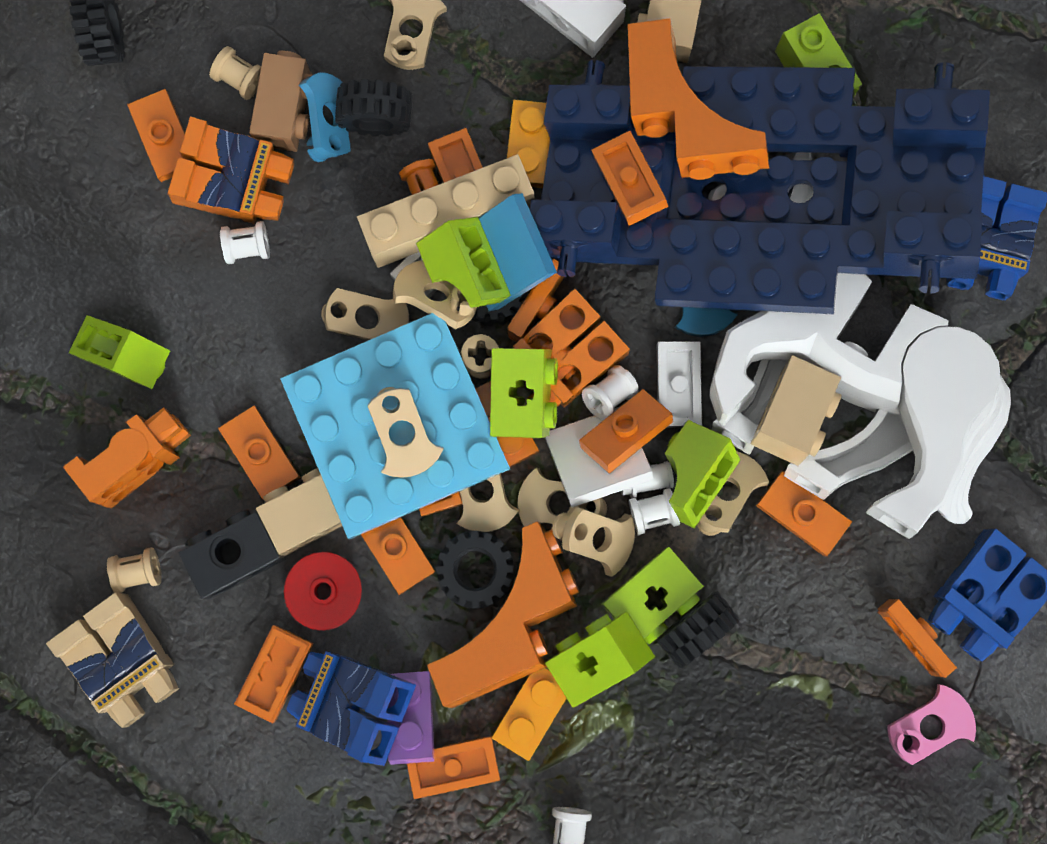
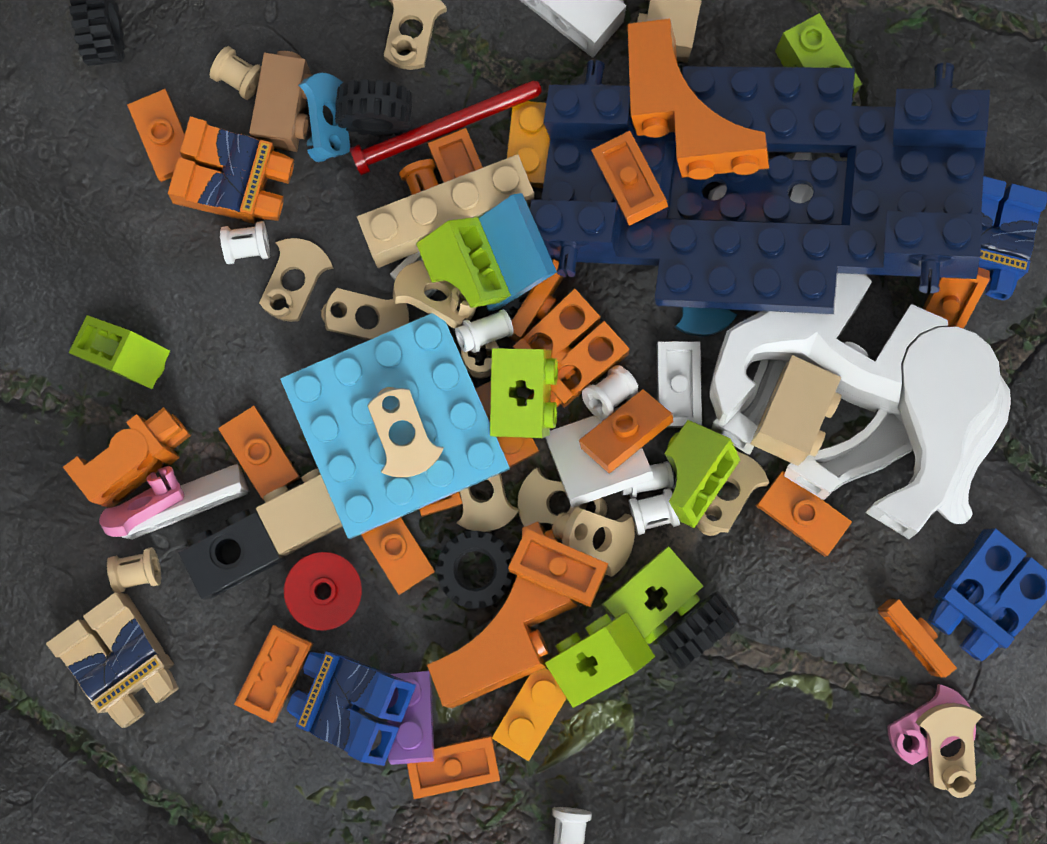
none -> bright pink piece [99,466,184,537]
none -> white slope [120,464,249,540]
none -> tan piece [259,238,334,322]
none -> red bar [350,81,542,175]
none -> white pin [455,309,514,353]
none -> orange plate [508,528,608,607]
none -> tan piece [916,703,982,798]
none -> orange plate [922,267,990,329]

